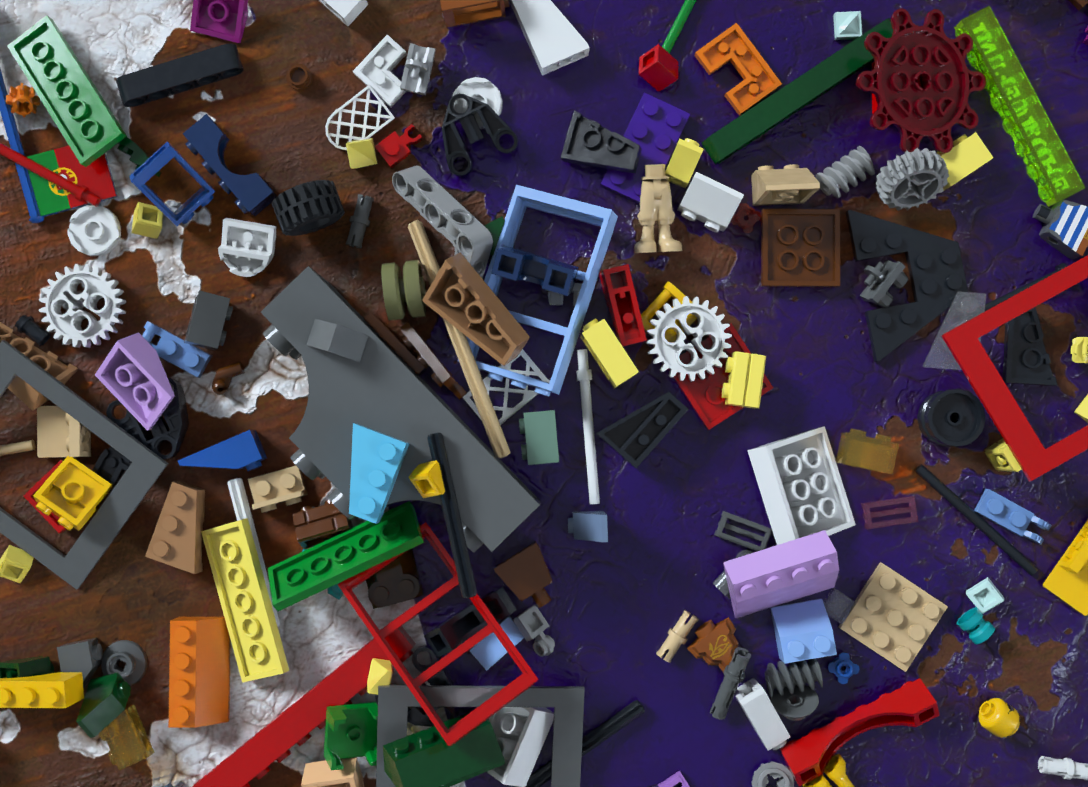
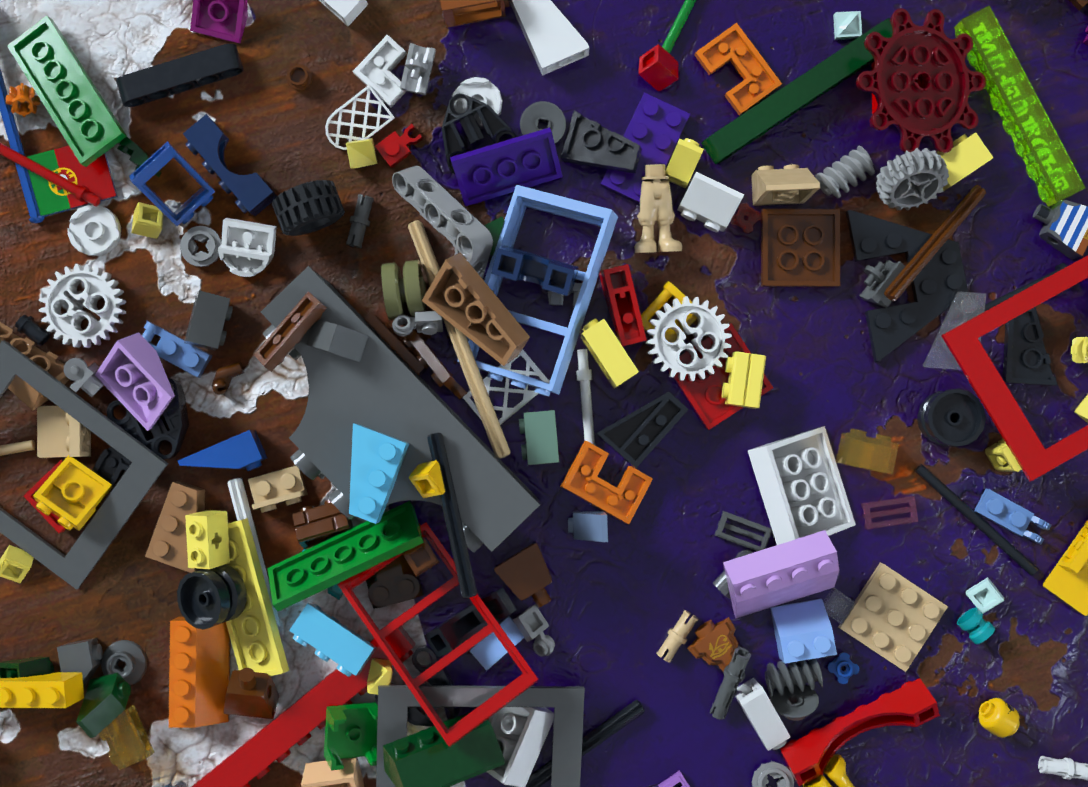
none -> light grey hips [63,358,104,397]
none -> black wheel [177,564,247,630]
none -> light grey gear [180,226,222,267]
none -> light yellow brick [185,510,230,569]
none -> reddish brown torso [224,668,279,719]
none -> reddish brown plate [253,291,327,372]
none -> medium azure wedge [289,603,377,677]
none -> light grey plate [392,311,443,336]
none -> reddish brown tile [402,539,439,577]
none -> dark purple plate [450,127,563,206]
none -> dark grey piece [520,101,566,143]
none -> orange plate [560,441,653,524]
none -> reddish brown axle [884,185,986,301]

